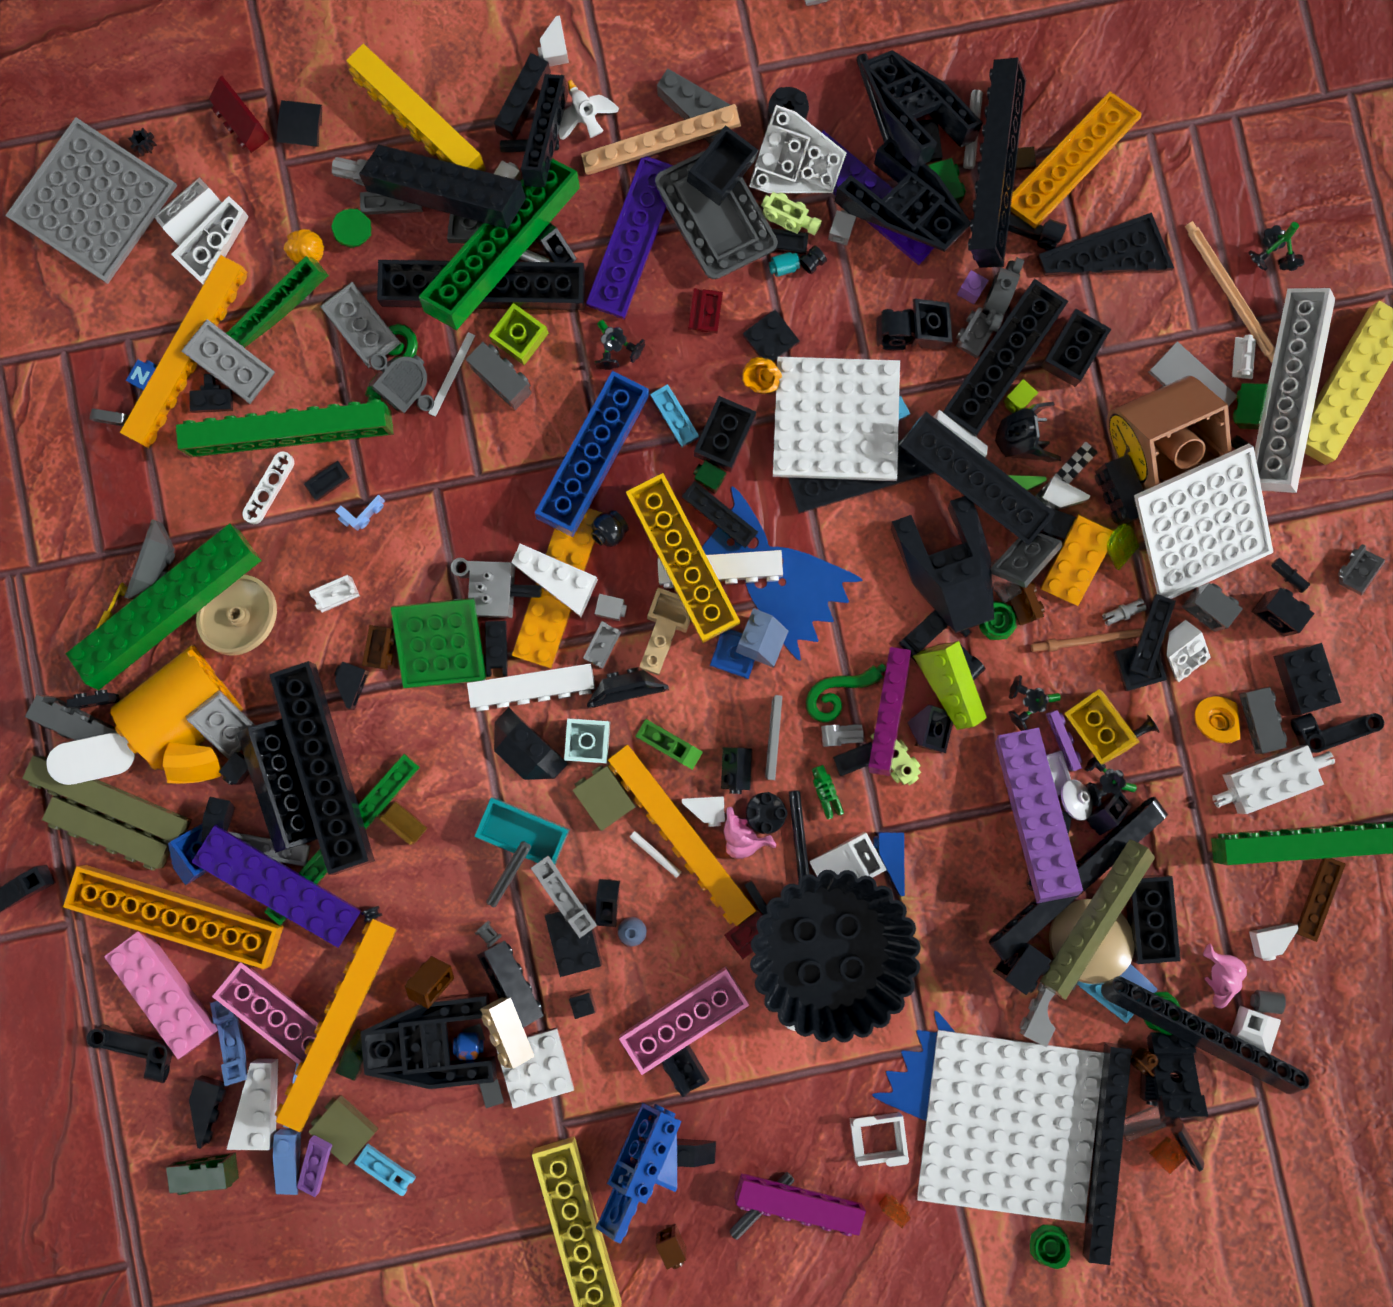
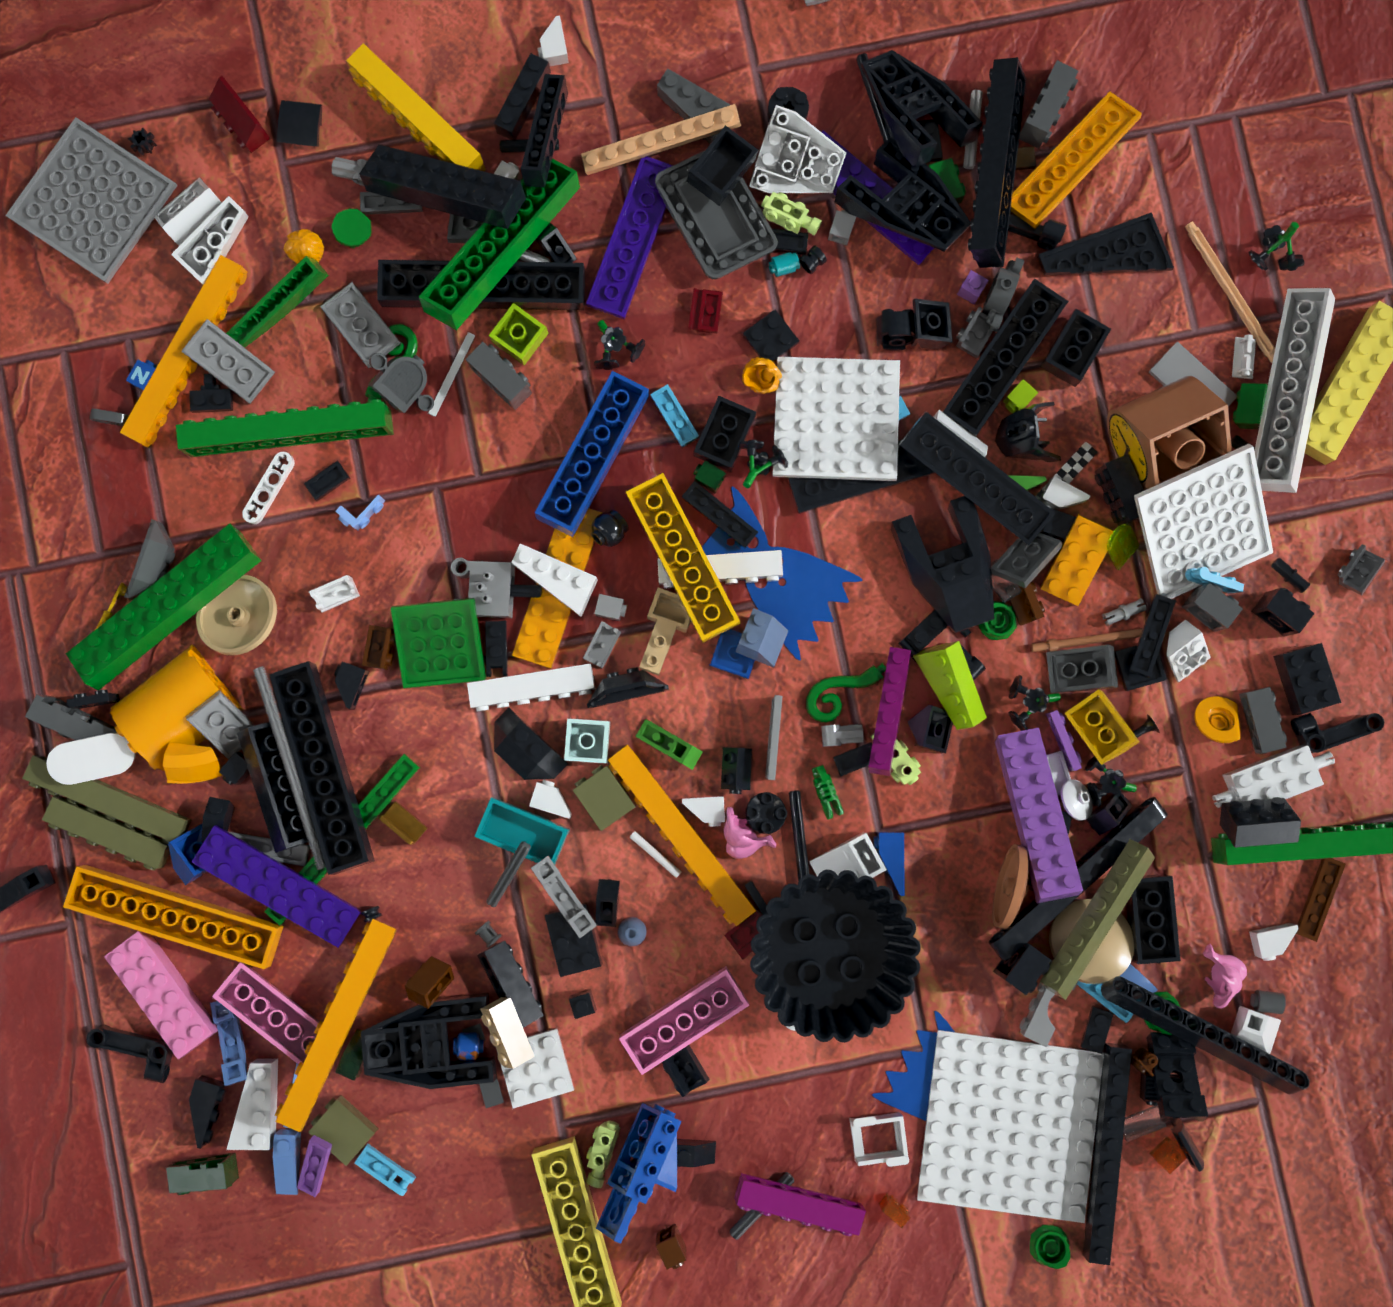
white animal [559,80,619,140] -> none
none -> light grey axle [253,666,326,870]
none -> white slope [529,779,572,819]
none -> yellowish green brick [586,1121,620,1188]
none -> black plant [738,440,788,488]
none -> nougat dish [992,844,1028,930]
none -> dark grey wedge [1019,60,1078,149]
none -> dark grey slope [1046,645,1118,693]
none -> black plate [1080,1006,1114,1054]
none -> medium azure plate [1185,567,1244,593]
none -> black brick [1220,797,1301,848]

